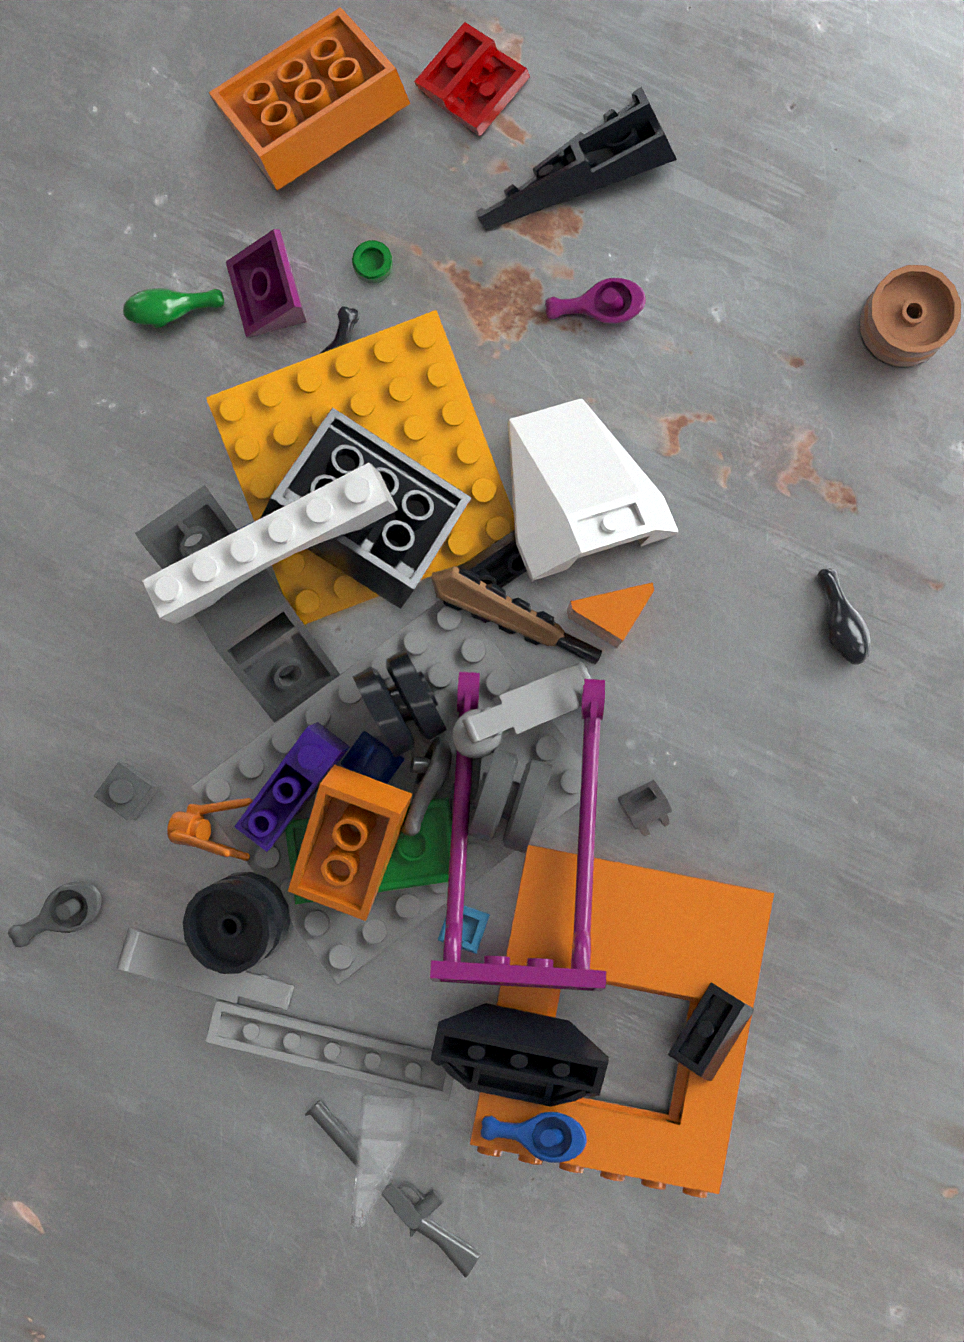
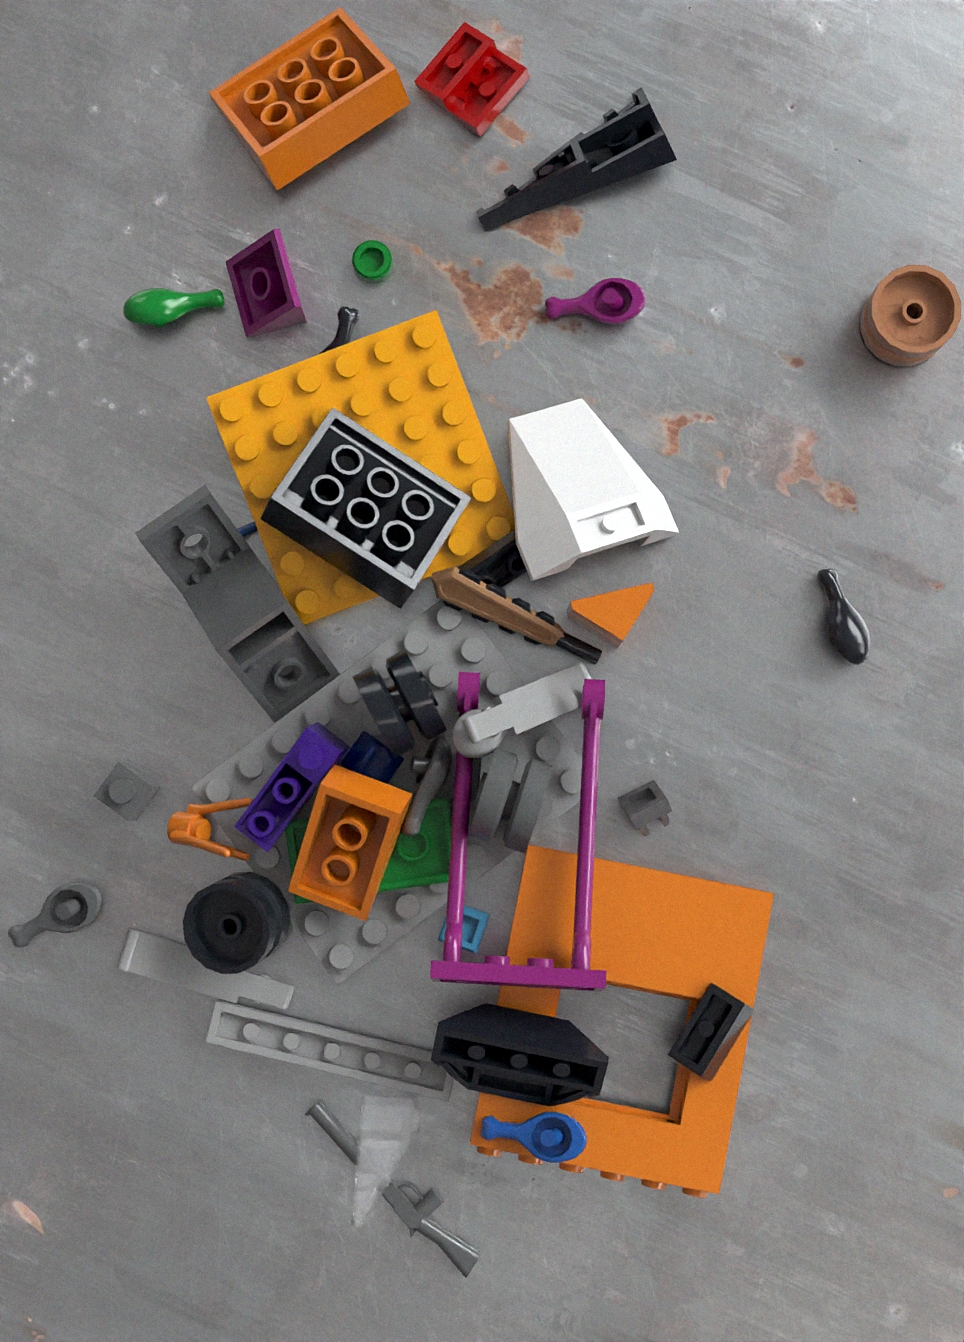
white arch [142,463,398,624] -> none

